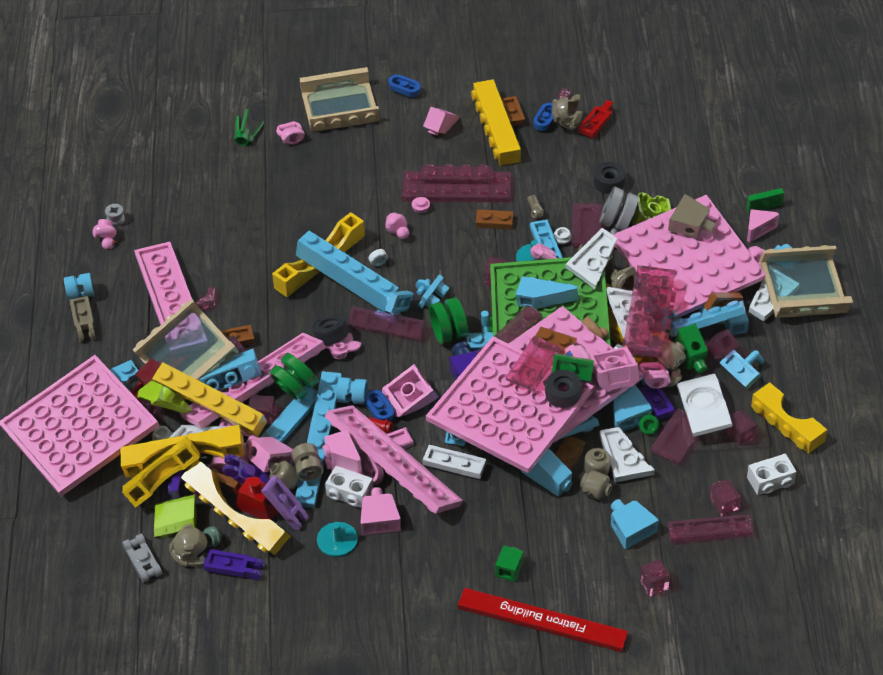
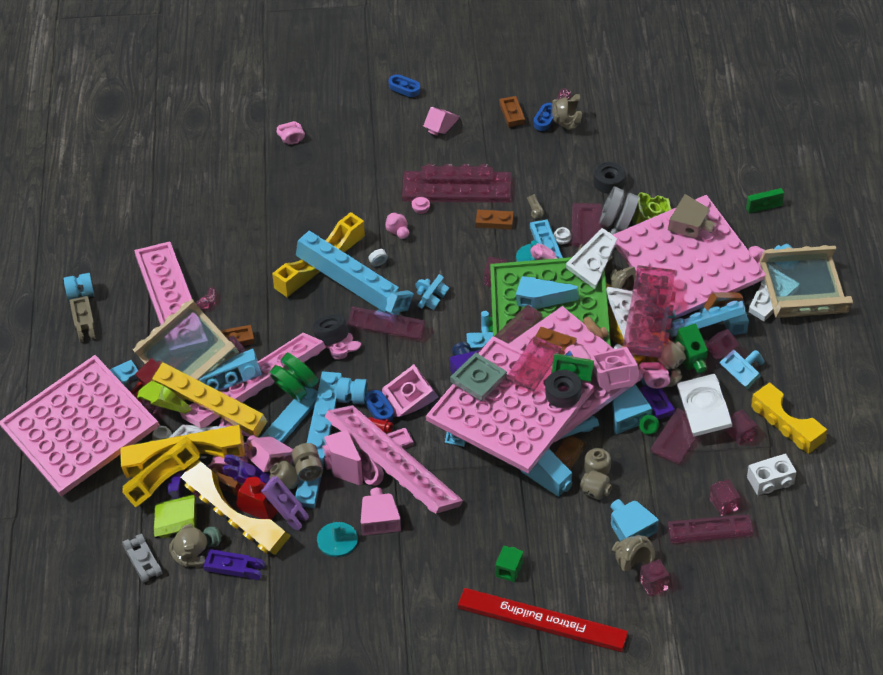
bright pink animal [93,219,117,250] -> none
light grey wheel [105,204,125,227] -> none
green plant [234,109,265,146] -> none
clear pink brick [249,395,278,424] -> none
panel [300,67,380,132] -> none
white brick [325,466,373,508] -> none
white plate [423,445,486,479] -> none
green wheel [429,297,468,344] -> none
yellow brick [471,79,521,166] -> none
red hinge [578,100,613,138] -> none
white wing [599,427,655,482] -> none
bright pink slope [747,210,779,243] -> none
none -> sand green plate [450,352,507,401]
none -> dark tan helmet [612,535,655,575]

